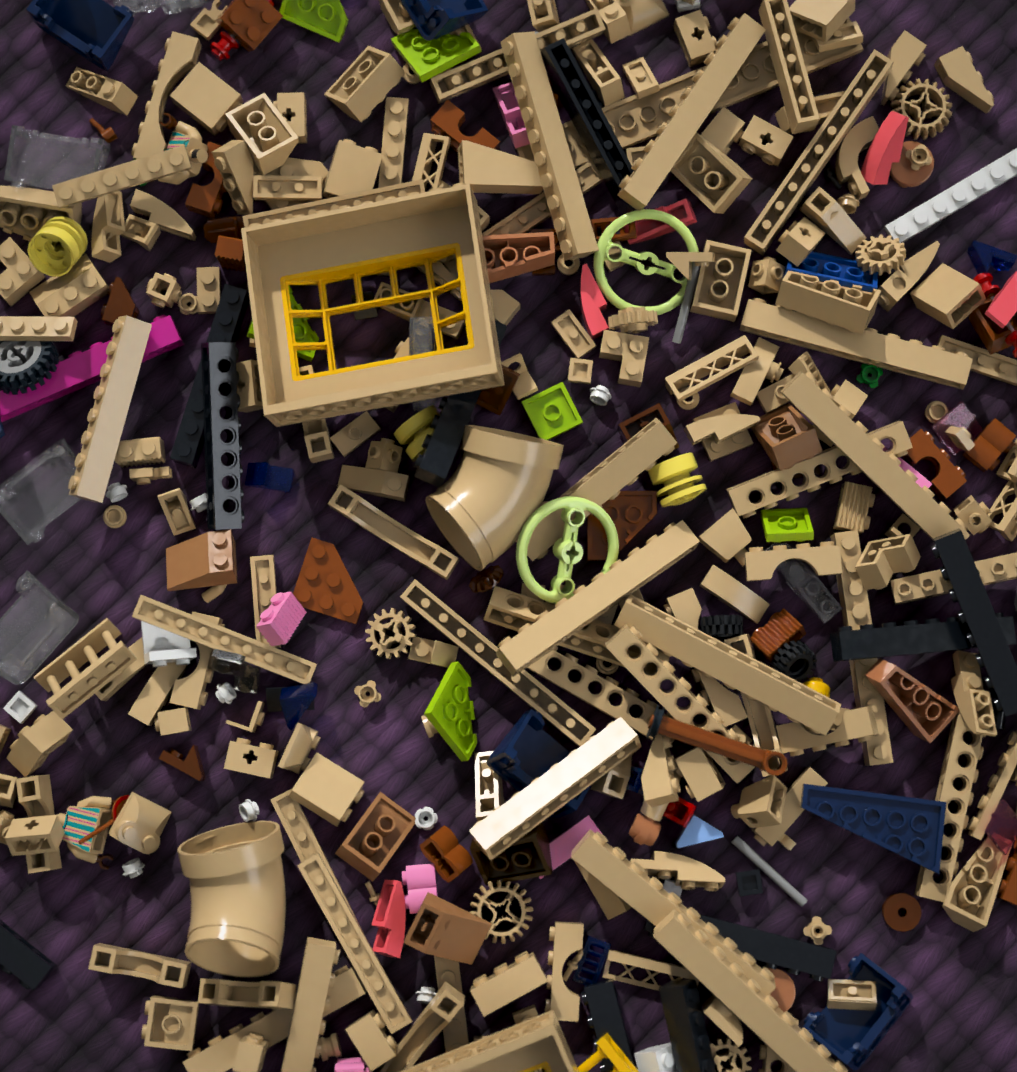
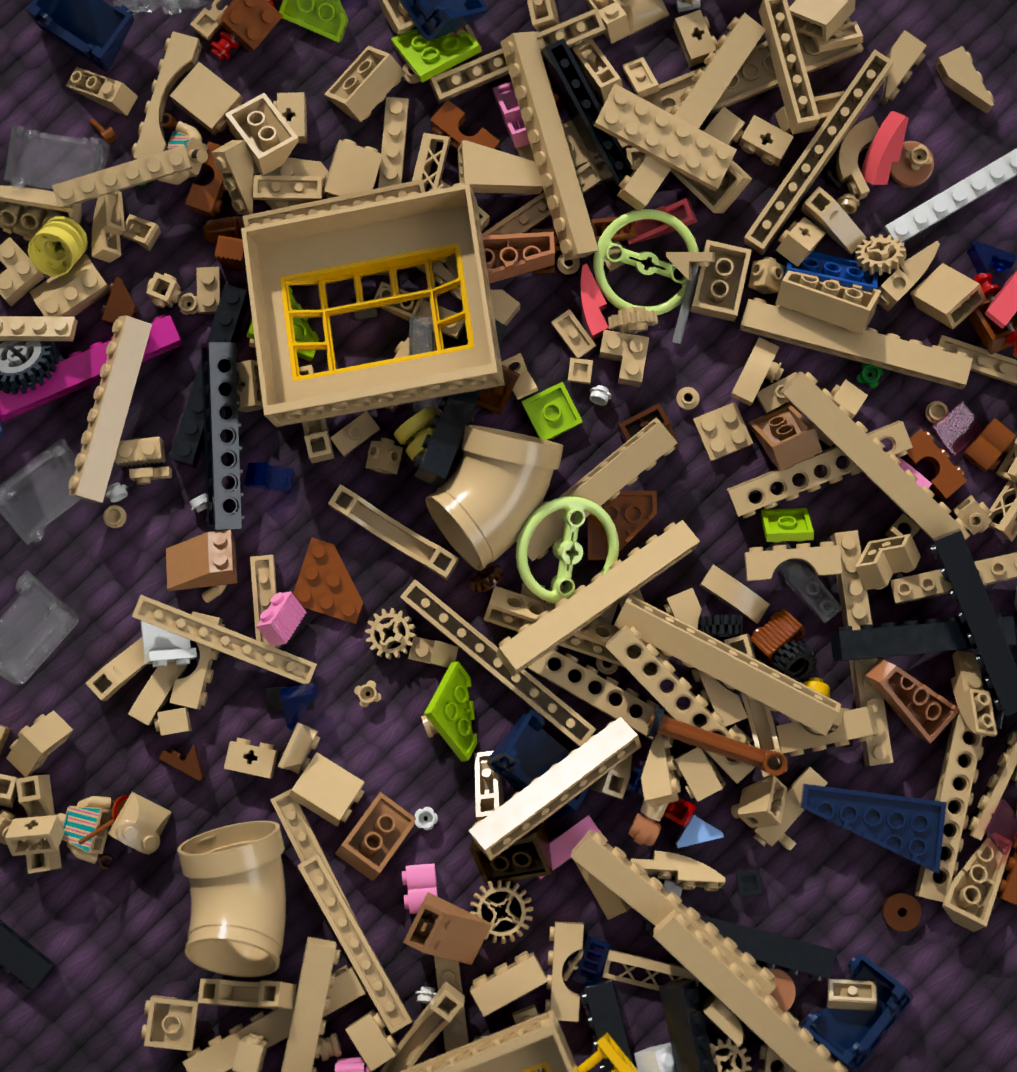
white plate [3,691,38,724] -> none
tan fence [34,618,137,720] -> none
tan arch [88,943,192,988] -> none
white plate [122,858,145,878] -> none
tan slope [130,189,196,241] -> none
tan slope [157,488,196,536] -> none
clear smoke plate [211,649,260,695] -> none
white plate [215,682,237,704] -> none
tan bracket [226,701,265,733] -> none
white plate [239,799,259,822] -> none
tan slope [337,465,410,502] -> none
tan hand [365,881,380,906] -> none
coral slope [371,879,406,958] -> none
dark orange brick [420,825,473,883] -> none
light yellow wheel [648,453,707,507] -> none
tan fence [665,335,759,402] -> none
tan slope [684,414,760,446] -> none
tan torso [698,508,752,567] -> none
light grey bar [731,835,808,907] -> none
tan slope [788,351,831,392] -> none
tan plate [803,916,832,945] -> none
tan brick [833,481,875,535] -> none
tan gear [891,79,952,140] -> none
tan plate [945,426,975,451] -> none
none -> tan plate [593,84,737,191]

